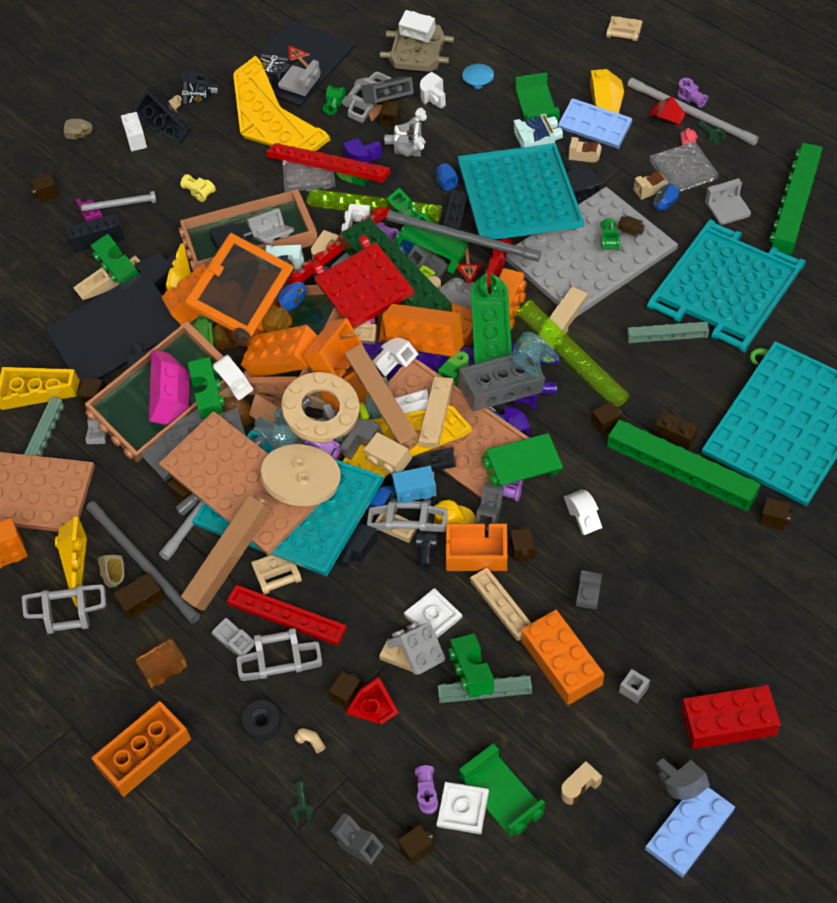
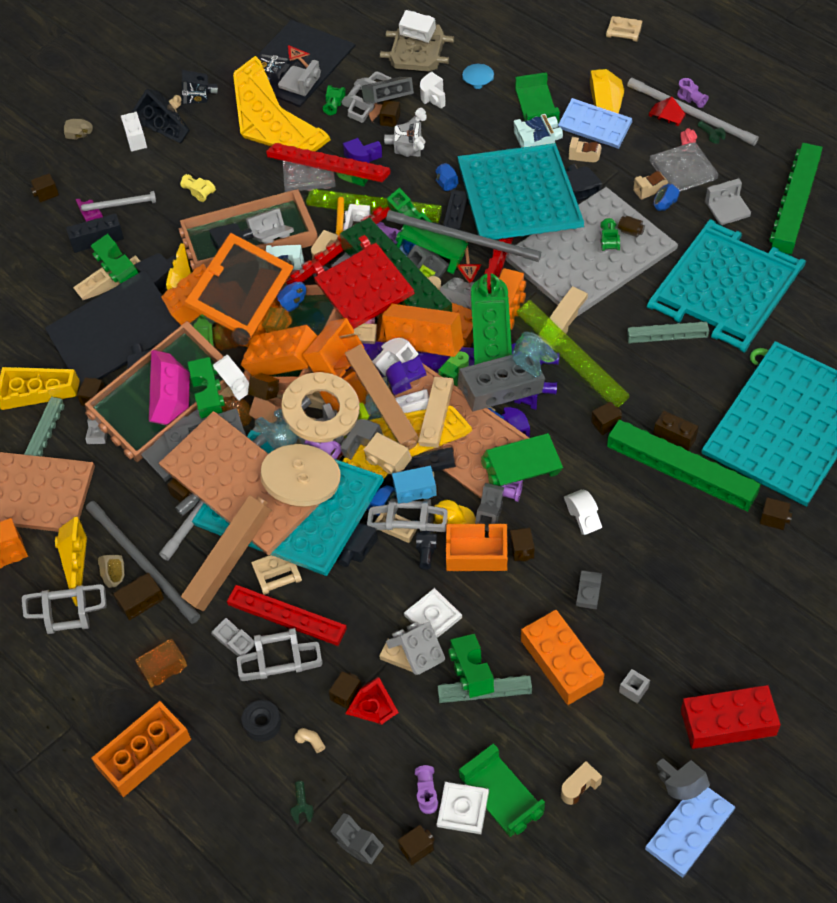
tan plate [470,568,531,641] -> none
none -> dark brown brick [248,373,279,400]
none -> light orange bar [336,197,344,235]
none -> dark purple brick [386,357,427,396]

